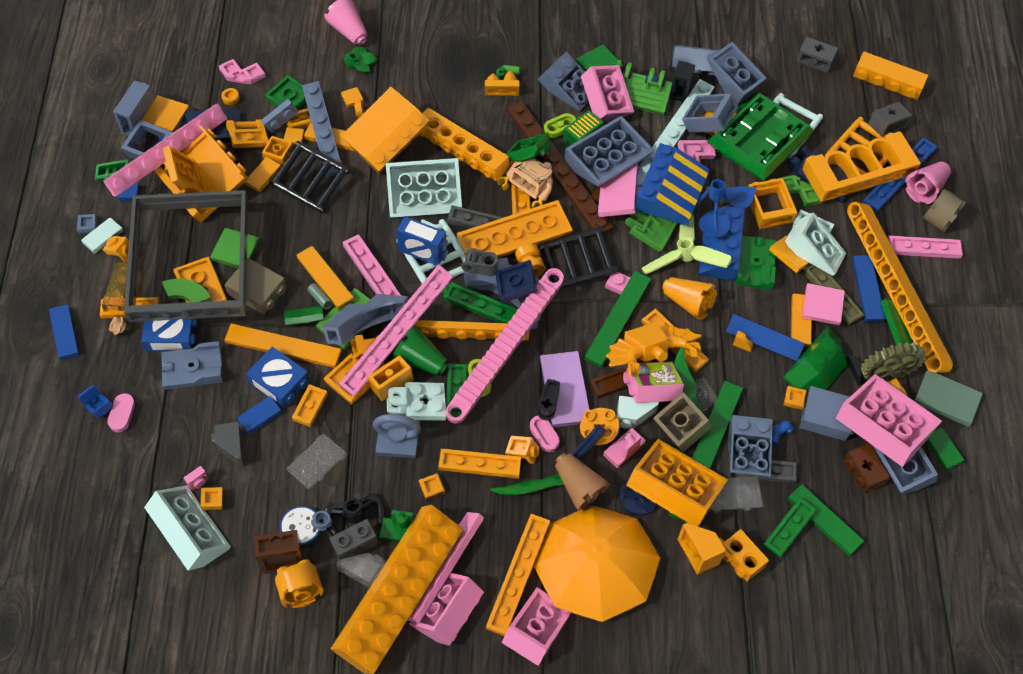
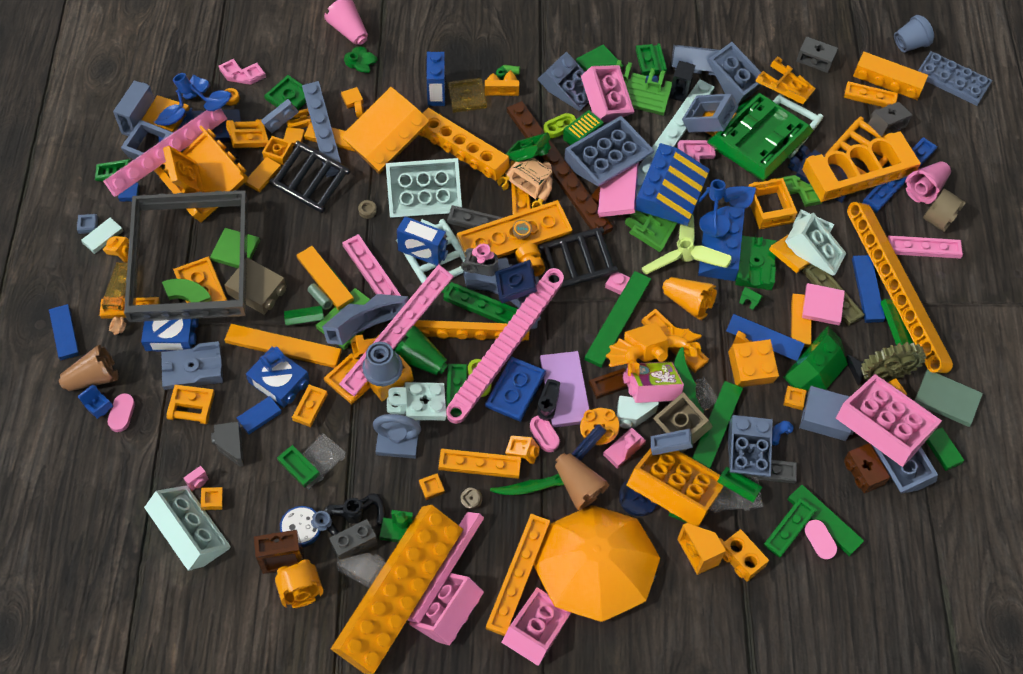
none -> medium nougat cone [59,345,119,391]
none -> blue plant [154,73,232,126]
none -> light orange plate [167,385,215,425]
none -> blue bush [260,346,286,372]
none -> green tile [277,445,320,488]
none -> dark tan tile [358,200,377,219]
none -> sand blue piece [362,342,403,386]
none -> blue brick [427,52,445,106]
none -> clear yellow tile [447,78,487,113]
none -> dark tan tile [461,488,482,509]
none -> bright pink plate [472,244,494,264]
none -> blue tile [485,356,546,422]
none -> dark tan tile [513,220,531,239]
none -> green plate [636,43,667,76]
none -> sand blue tile [651,429,693,455]
none -> green tile [717,467,762,502]
none -> light orange brick [728,339,779,387]
none -> green tile [739,287,763,310]
none -> light orange wing [755,56,816,104]
none -> bright pink tile [805,520,837,559]
none -> light orange tile [844,81,898,107]
none -> sand blue piece [894,15,934,53]
none -> sand blue tile [918,51,992,106]

